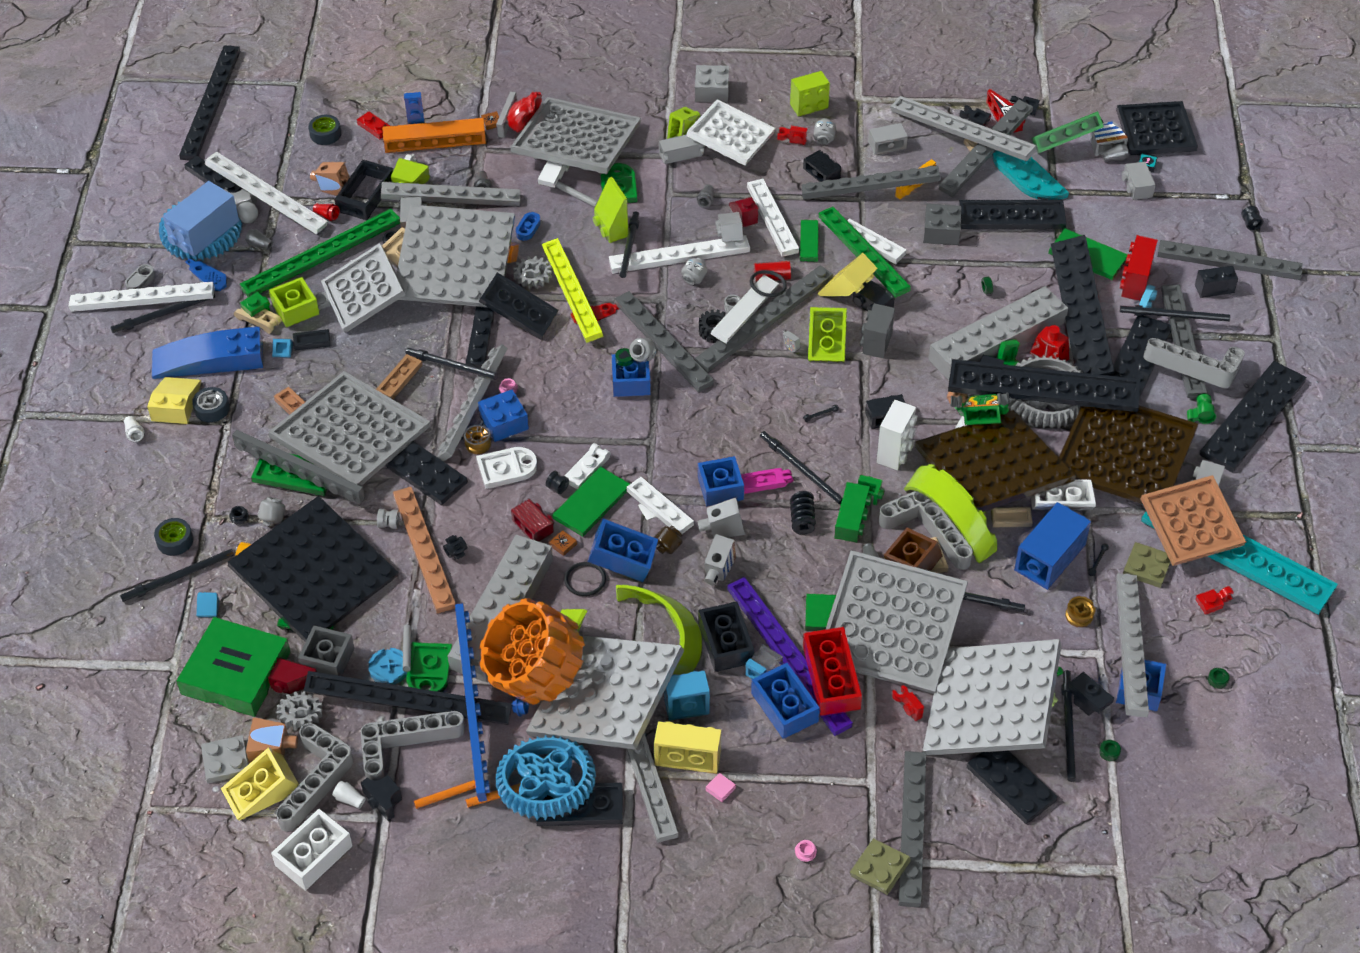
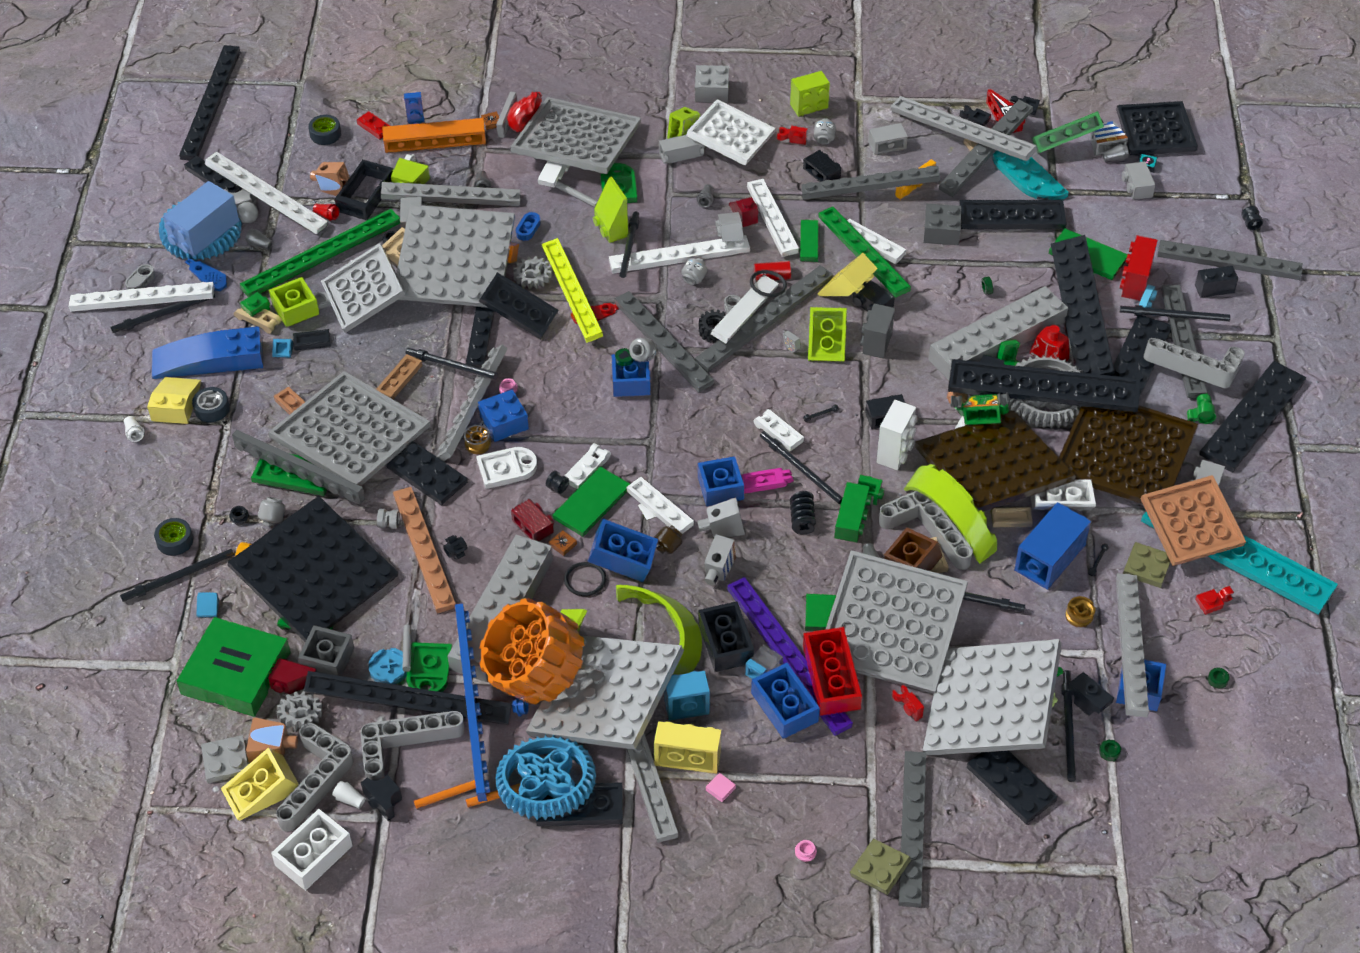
none -> white plate [753,409,804,451]

